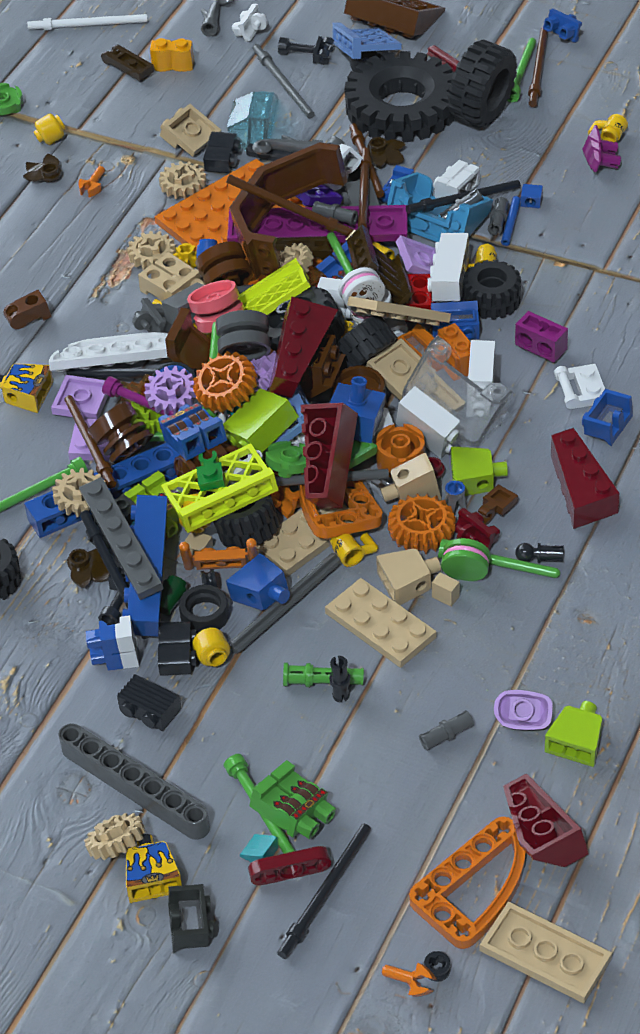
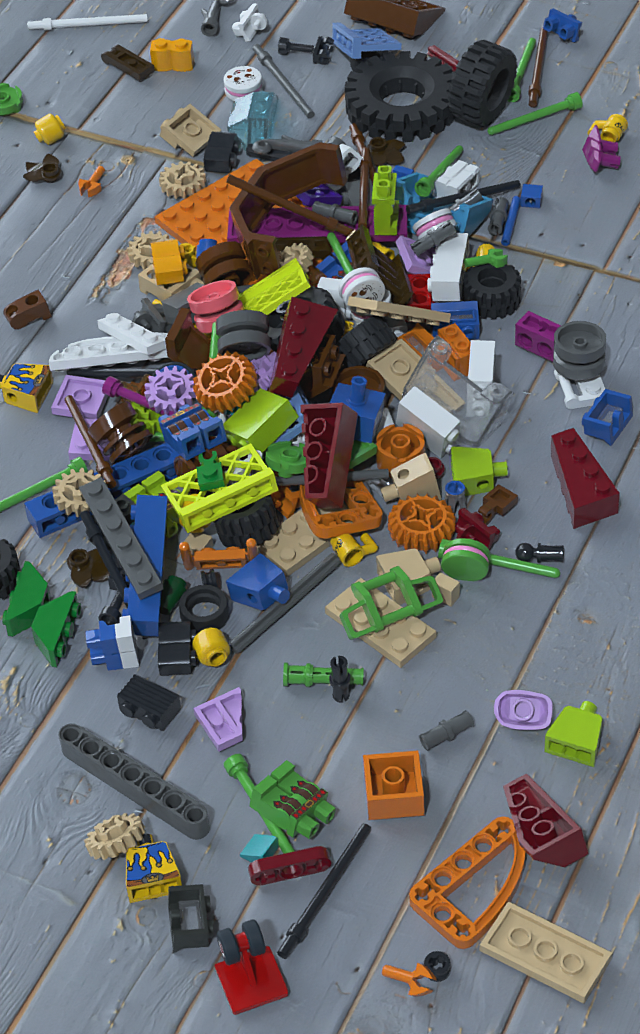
none -> green slope [2,561,51,637]
none -> green slope [31,591,81,668]
none -> white plate [97,313,166,355]
none -> light orange brick [151,239,188,285]
none -> lavender wing [193,687,243,752]
none -> red plate [215,919,289,1015]
none -> white head [224,66,263,103]
none -> bright green bar [340,566,443,640]
none -> orange brick [363,750,424,820]
none -> lime hips [372,166,399,235]
none -> dark grey pin [410,220,456,257]
none -> white head [412,208,457,240]
none -> bright green piece [415,145,463,197]
none -> bright green bar [464,249,508,268]
none -> bright green piece [487,92,583,135]
none -> dark grey wheel [553,321,606,380]

